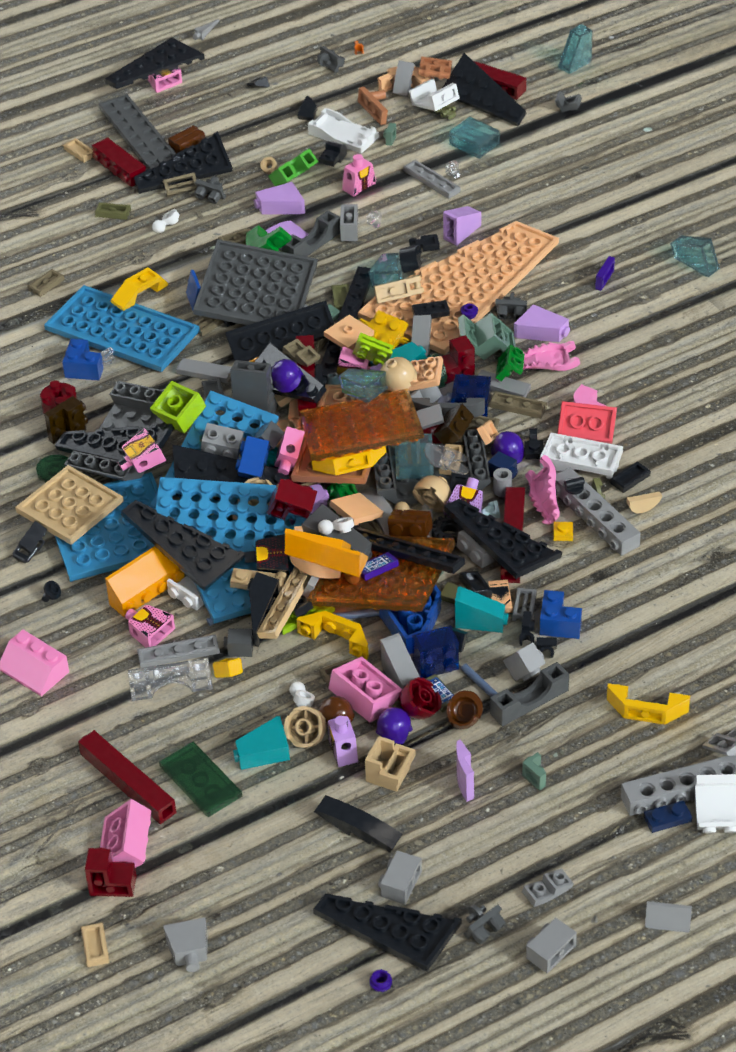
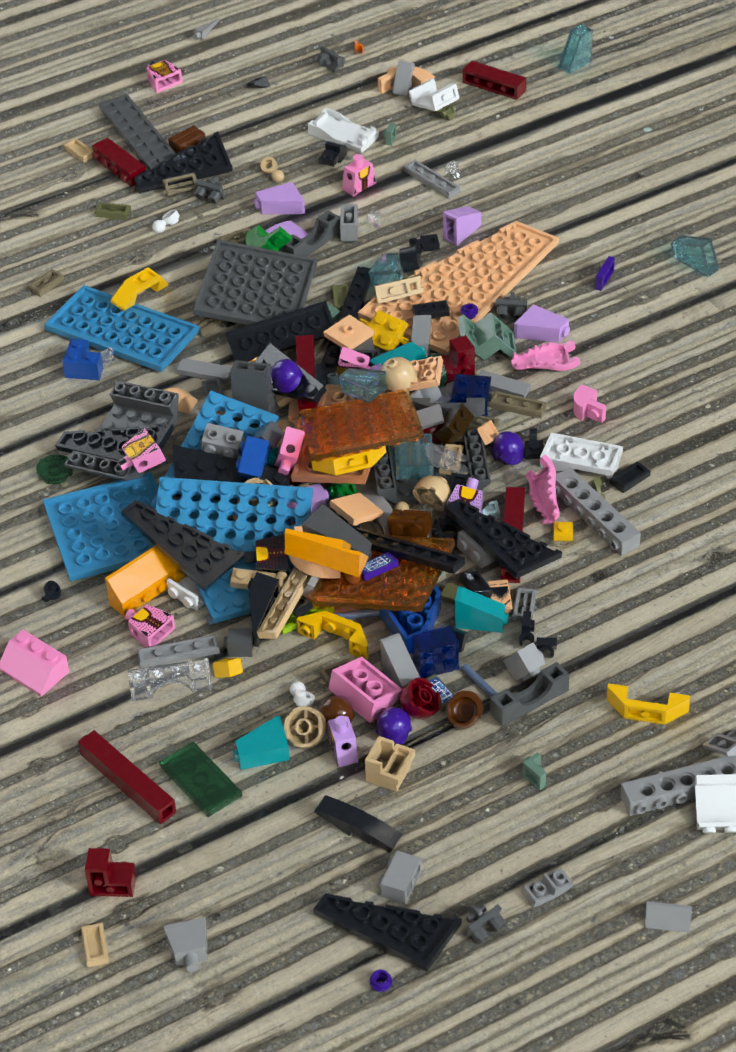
black piece [12,521,48,563] -> none
tan plate [15,465,124,545] -> none
dark red brick [40,380,77,417] -> none
dark brown plate [44,396,88,444] -> none
bright pink slope [100,799,151,868] -> none
black wing [105,37,205,89] -> none
lime slope [149,381,206,434] -> none
blue piece [186,270,201,311] -> none
dark red brick [266,479,317,520] -> none
bright green arch [268,148,318,186] -> none
dark tan slope [283,339,321,367] -> none
black slope [297,96,318,121] -> none
white plate [318,517,354,535] -> none
lime bracket [352,332,394,365] -> none
nougat piece [357,87,388,125] -> none
nougat plate [418,56,452,80] -> none
black wing [442,53,527,126] -> none
clear light blue brick [449,117,500,159] -> none
lavender slope [456,740,474,802] -> none
dark blue brick [488,451,518,479] -> none
light grey brick [493,468,512,497] -> none
green bracket [495,344,525,381] -> none
light grey brick [526,918,577,973] -> none
blue brick [540,590,582,639] -> none
dark grey bracket [555,91,582,112] -> none
coral tile [557,401,617,444] -> none
black plate [564,476,585,495] -> none
tan tile [626,492,663,513] -> none
dark blue plate [644,801,692,833] -> none

